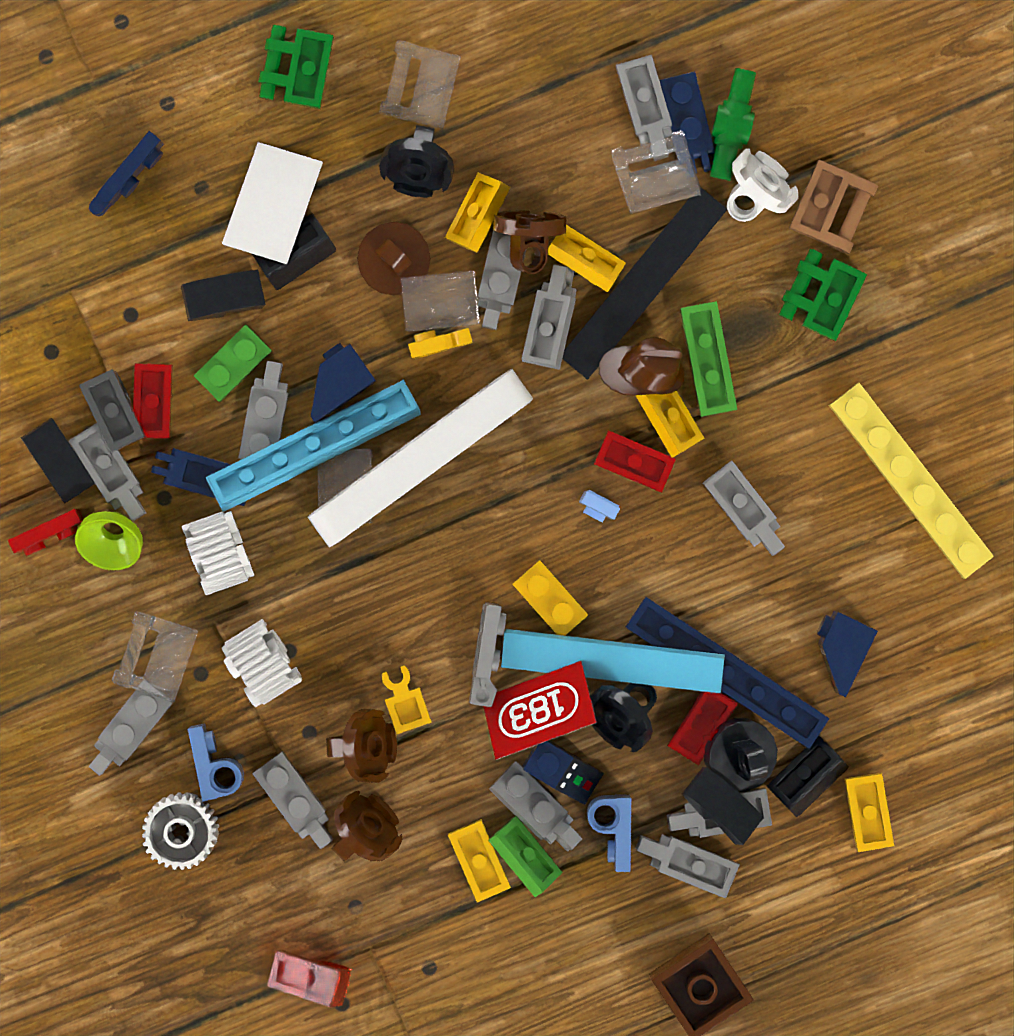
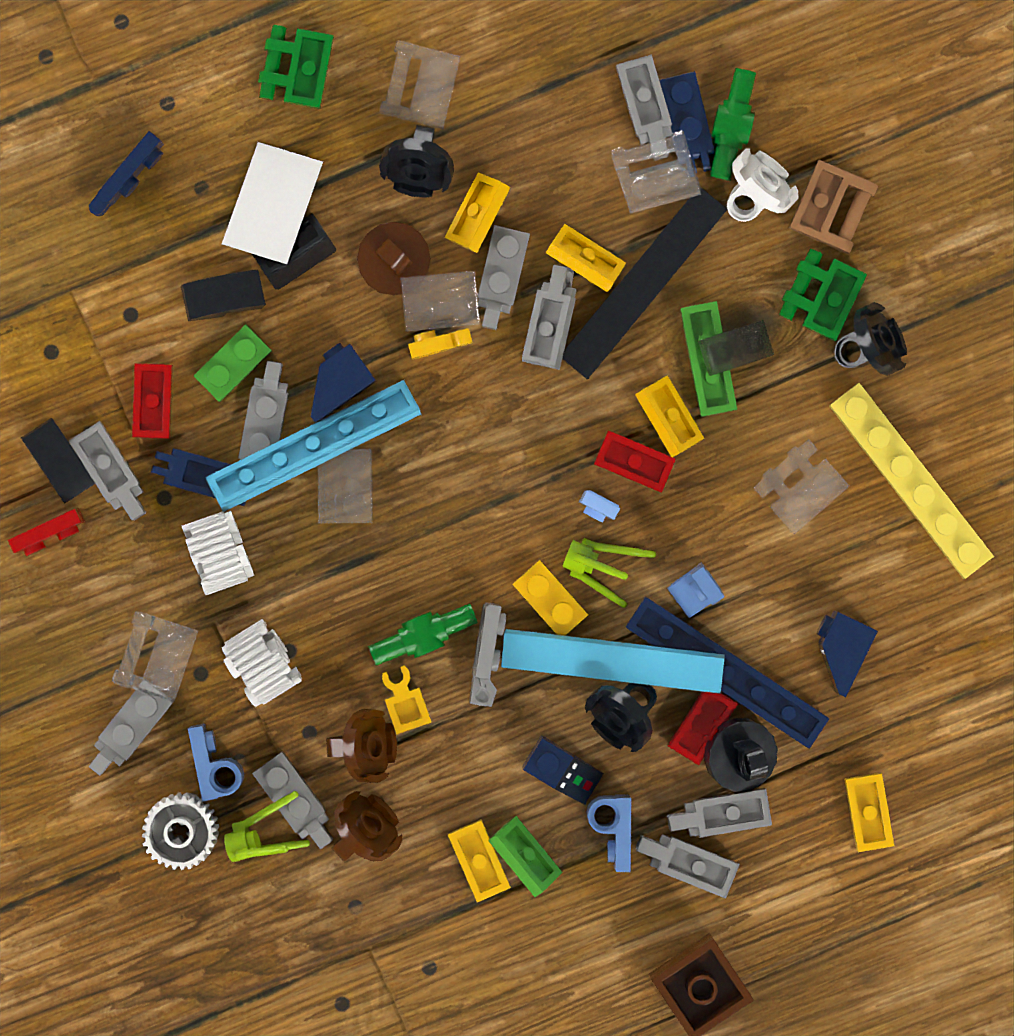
lime piece [75,511,143,570] -> none
dark grey plate [79,369,146,453] -> none
clear red plate [267,950,352,1007] -> none
white beam [307,369,533,547] -> none
red sticker [483,661,597,760] -> none
light grey hinge [489,761,582,852] -> none
reddish brown tile [493,210,567,274] -> none
reddish brown piece [599,337,684,396] -> none
black slope [682,767,764,845] -> none
light grey hinge [702,460,785,556] -> none
black slope [766,736,849,817] -> none
none -> lime plant [224,791,310,862]
none -> green pin [368,604,478,666]
none -> lime plant [563,538,656,608]
none -> medium blue plate [667,562,725,618]
none -> clear smoke slope [698,320,774,376]
none -> clear plate [753,439,849,534]
none -> black tile [834,302,907,376]

